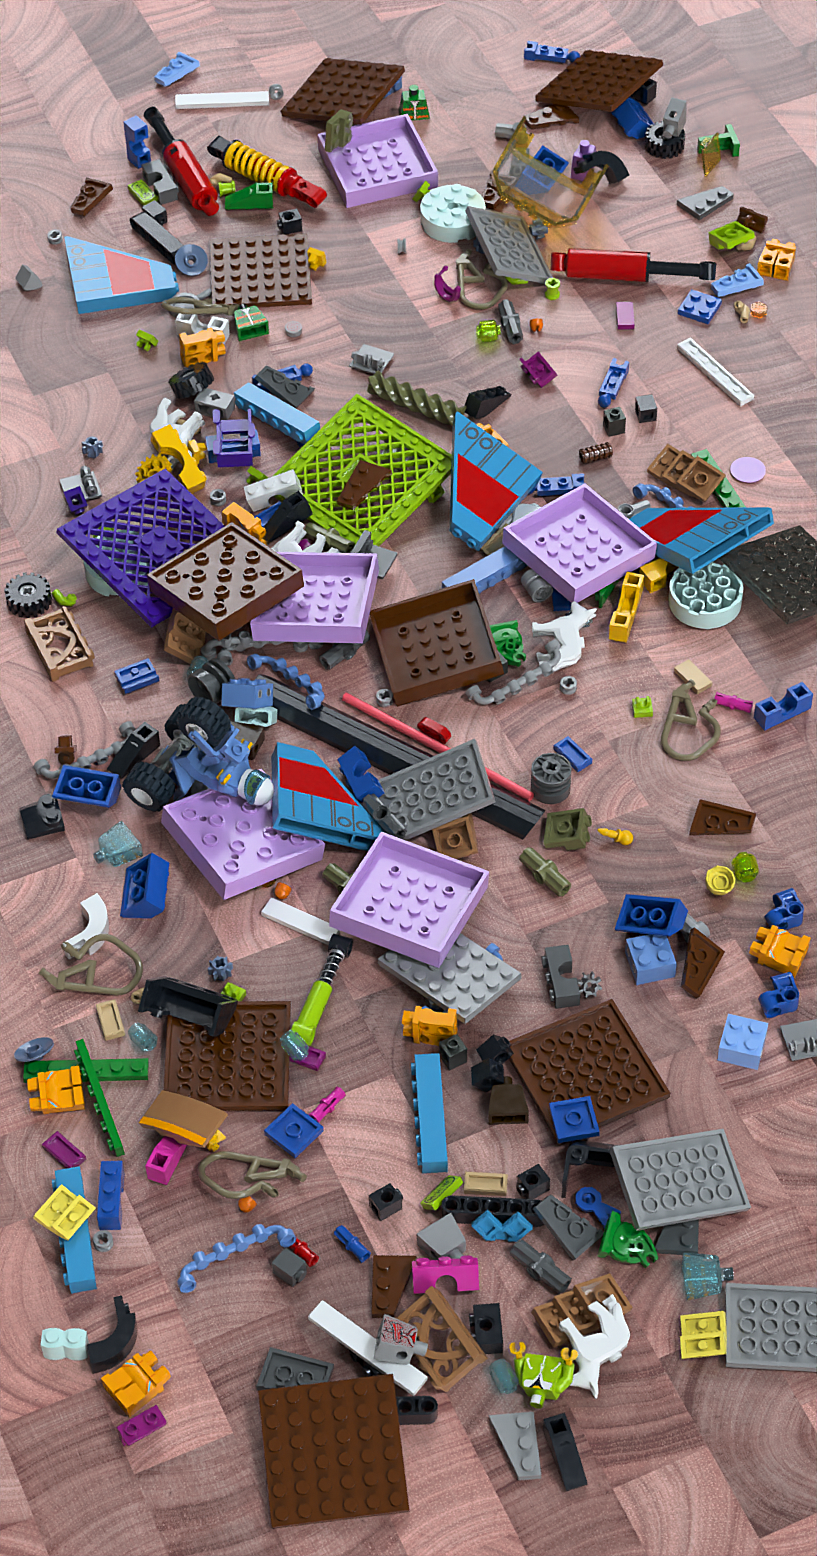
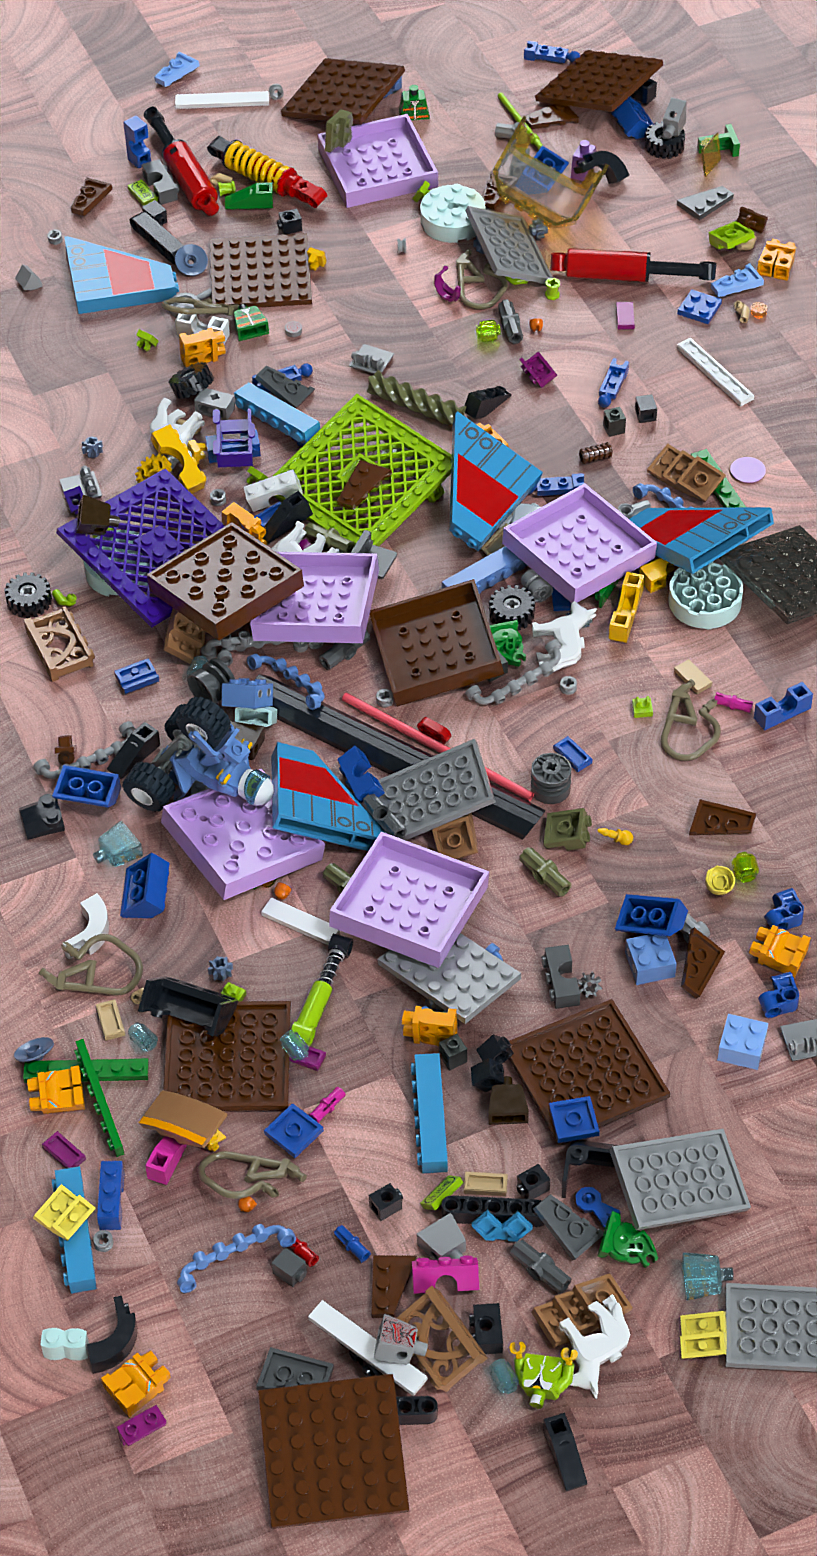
light grey wing [489,1412,541,1481] -> none
dark grey wing [655,1219,699,1256] -> none
none -> dark brown torso [76,495,120,535]
none -> bush [489,585,535,631]
none -> lime bar [498,92,543,150]

